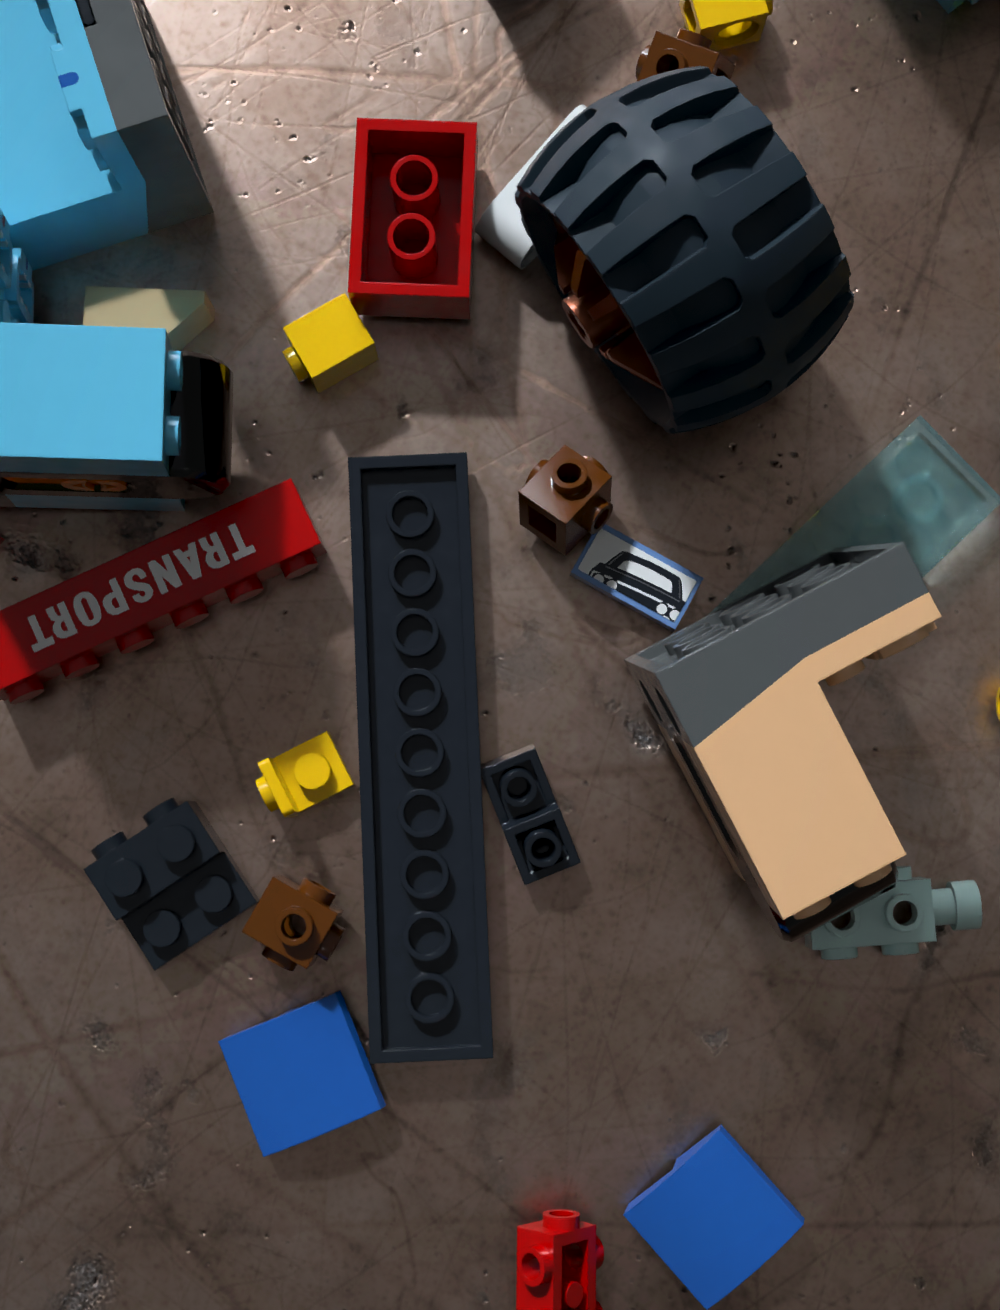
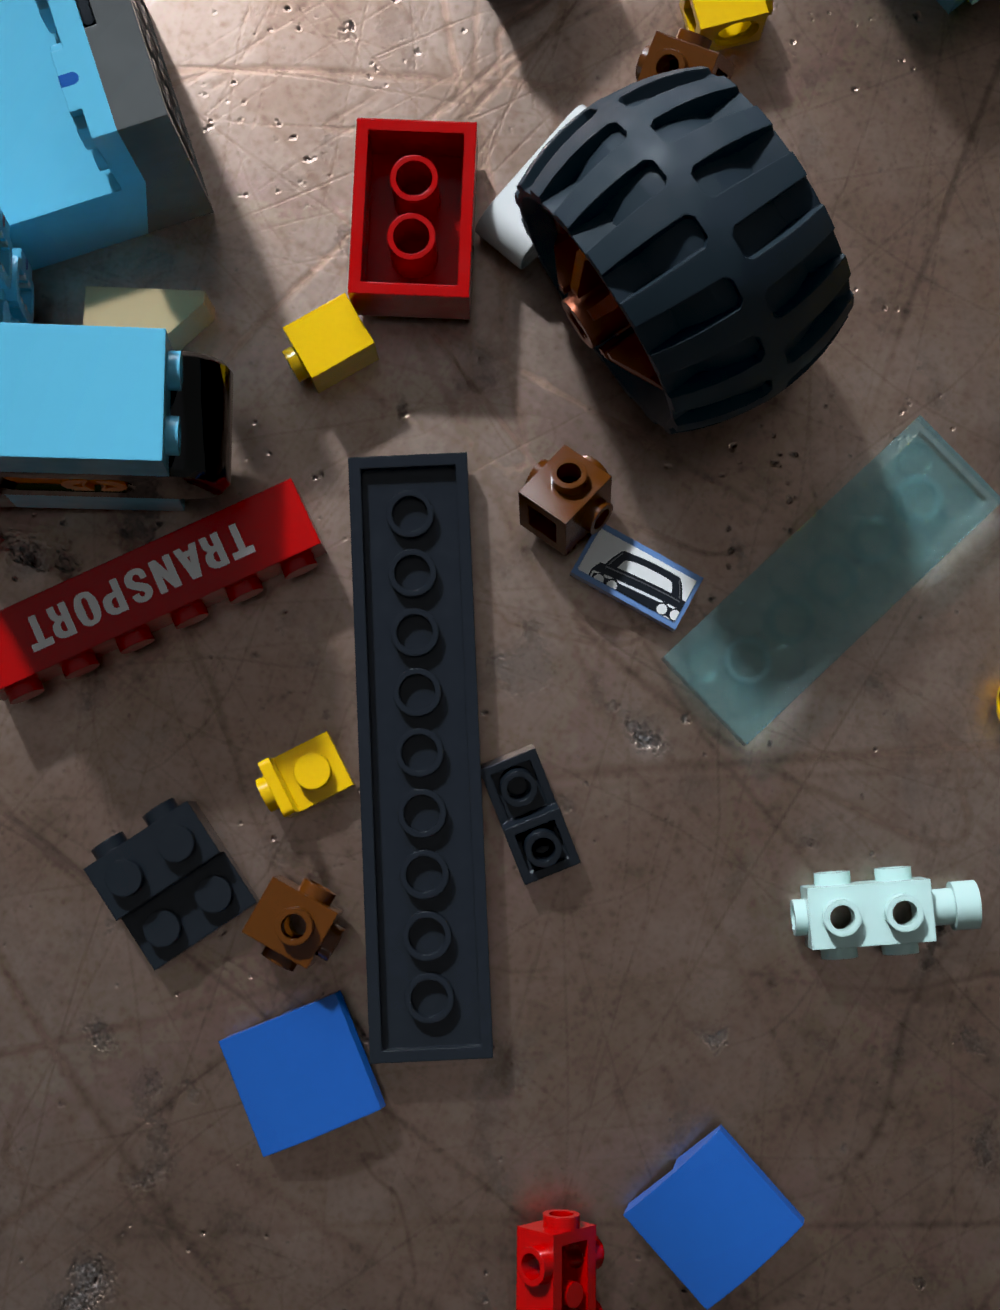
piece [624,542,942,942] -> none

